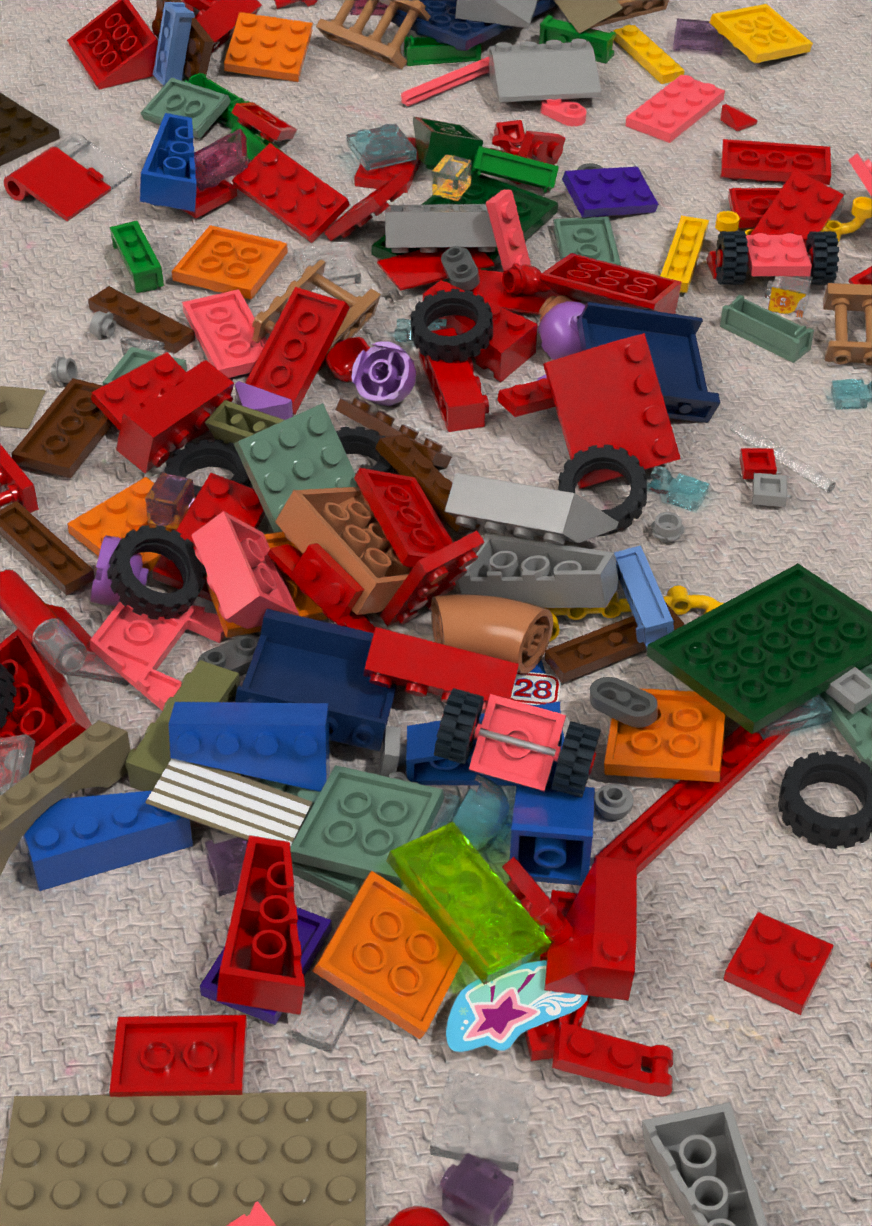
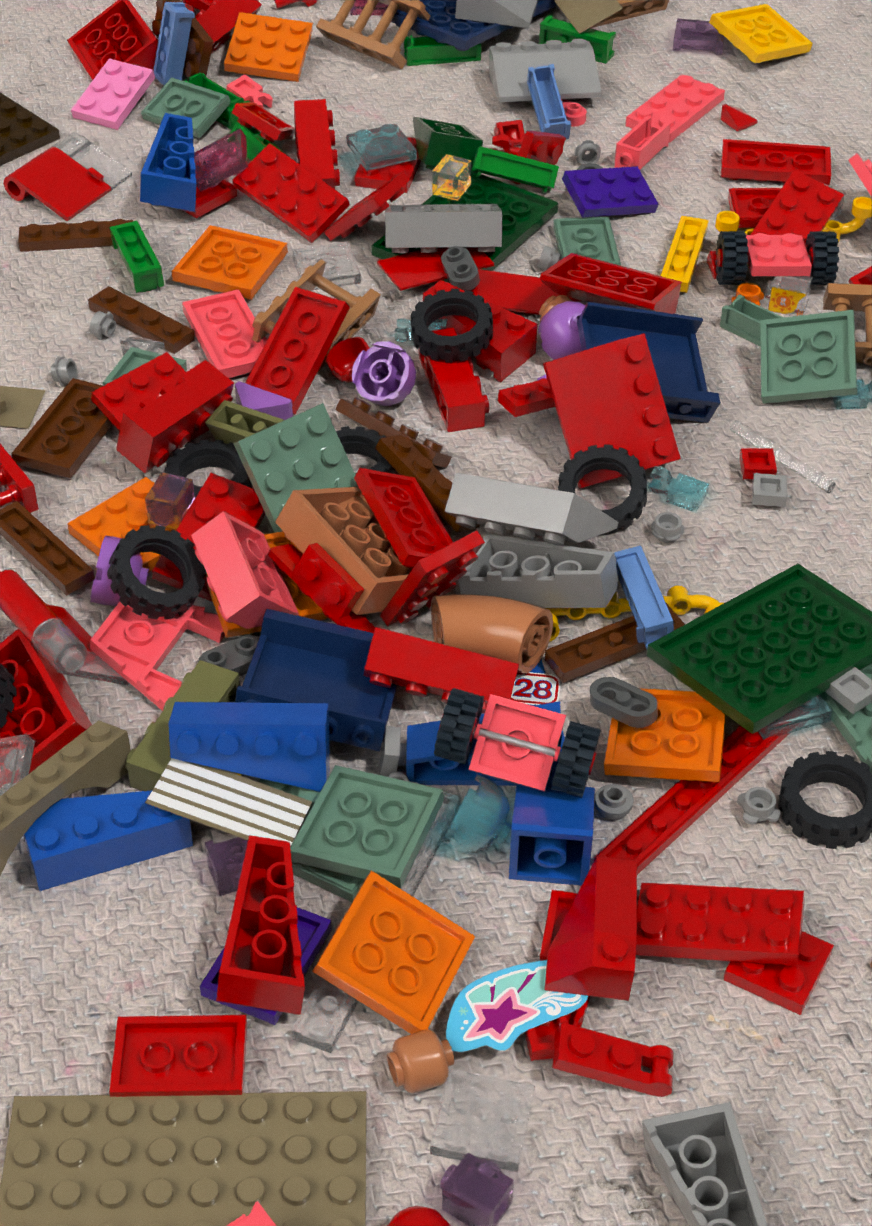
clear neon green plate [386,822,551,985] -> none
coral axle [401,56,489,107] -> none
coral plate [486,190,531,271] -> none
red animal [502,263,551,295] -> none
red plate [502,857,573,944] -> none
yellow plate [613,25,684,84] -> none
none -> reddish brown plate [18,219,133,252]
none -> bright pink plate [71,59,155,130]
none -> coral plate [226,74,273,108]
none -> red wedge [294,99,340,189]
none -> nougat head [387,1029,454,1094]
none -> medium blue container [527,64,571,139]
none -> light grey plate [537,245,560,271]
none -> light grey plate [575,140,601,165]
none -> coral window [614,115,671,170]
none -> red plate [636,883,805,965]
none -> orange plate [731,283,764,306]
none -> light grey plate [737,787,781,825]
none -> sand green plate [760,310,857,404]

